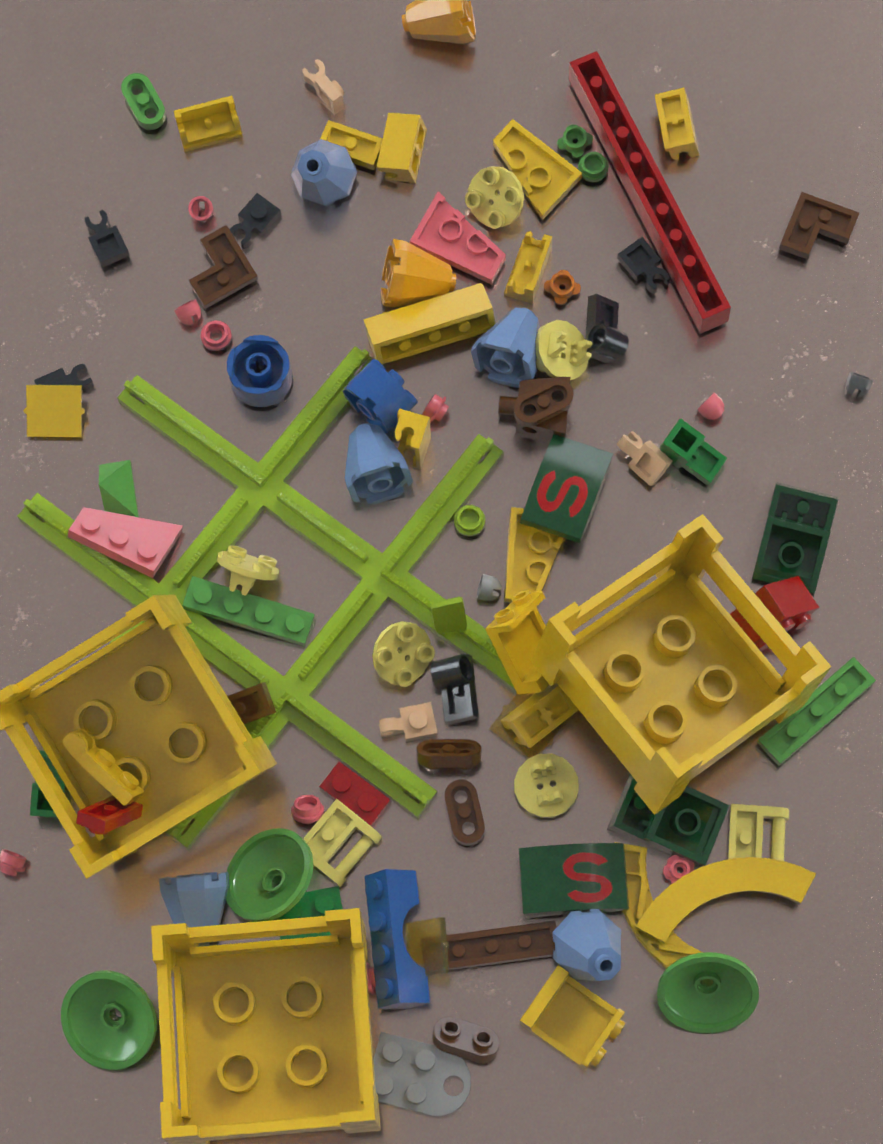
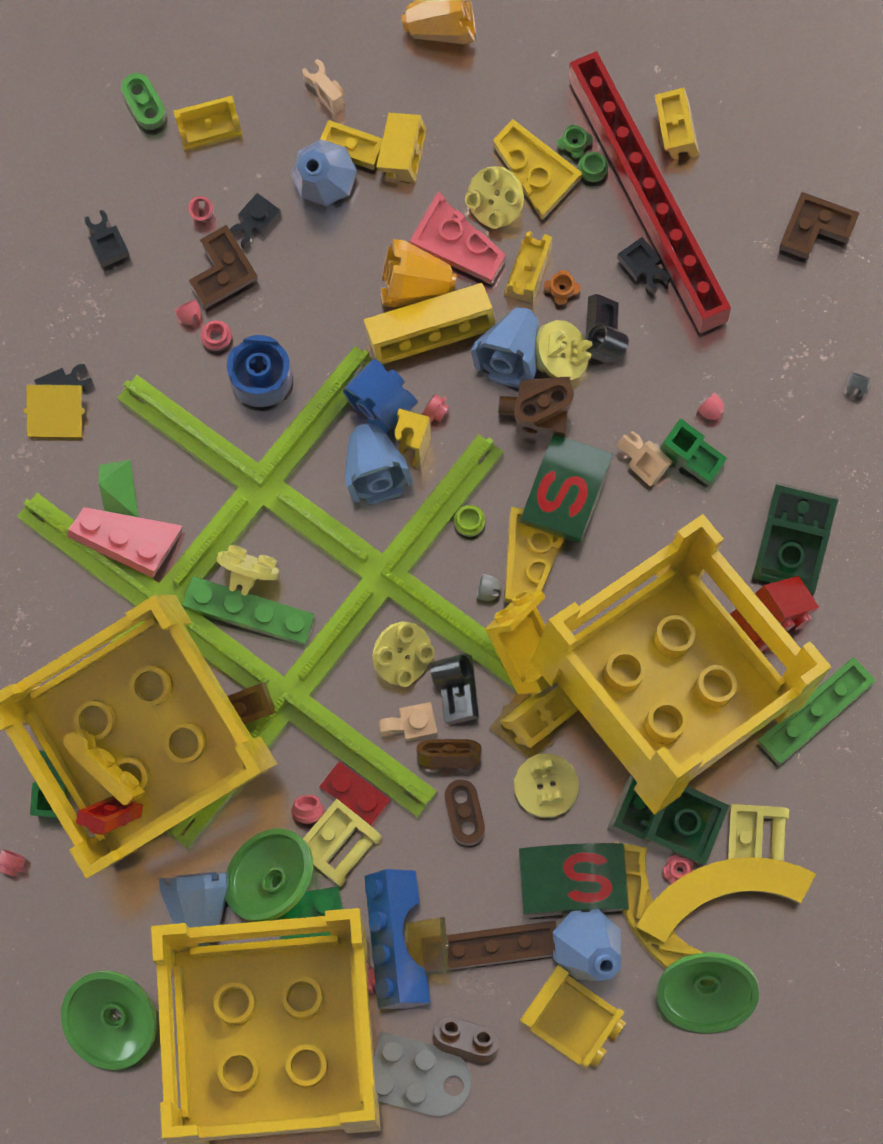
lime slope [430,597,467,635] -> none

